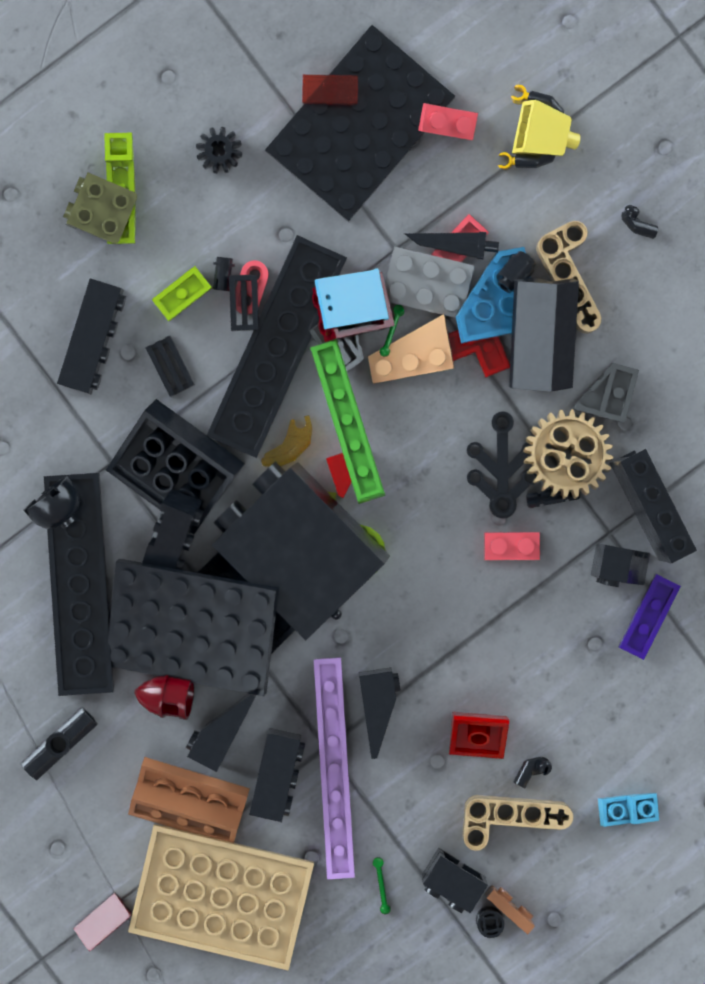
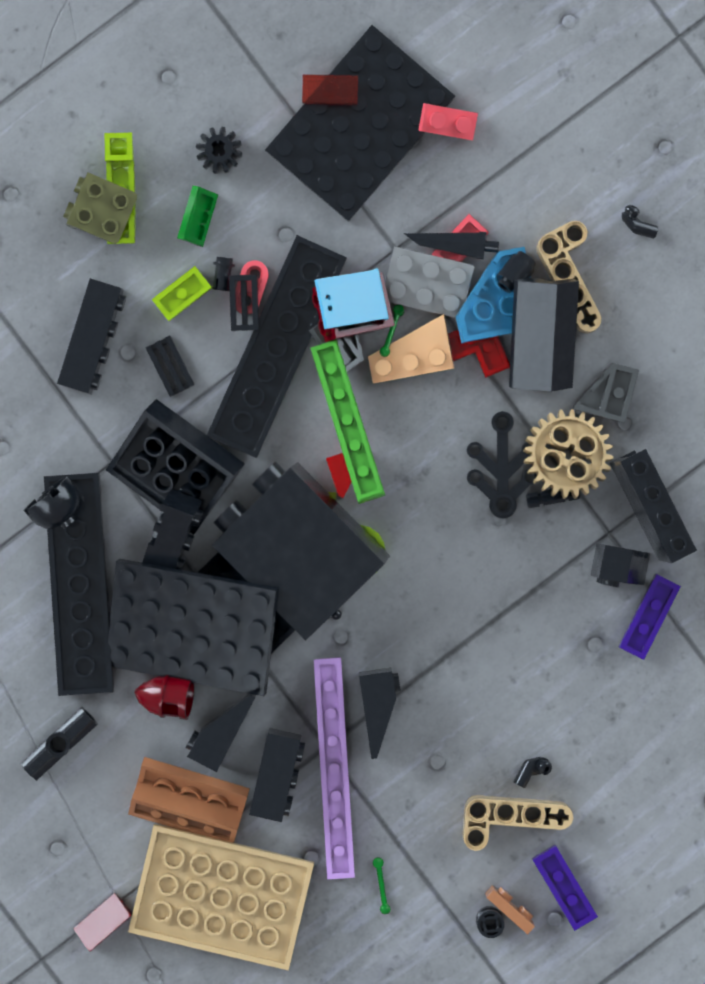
clear yellow piece [261,415,312,467] -> none
black piece [421,848,488,914] -> none
red slope [449,712,509,759] -> none
coral plate [484,532,540,560] -> none
light yellow torso [498,85,580,170] -> none
medium azure slope [598,793,659,827] -> none
none -> green plate [177,186,219,247]
none -> dark purple plate [532,845,598,931]

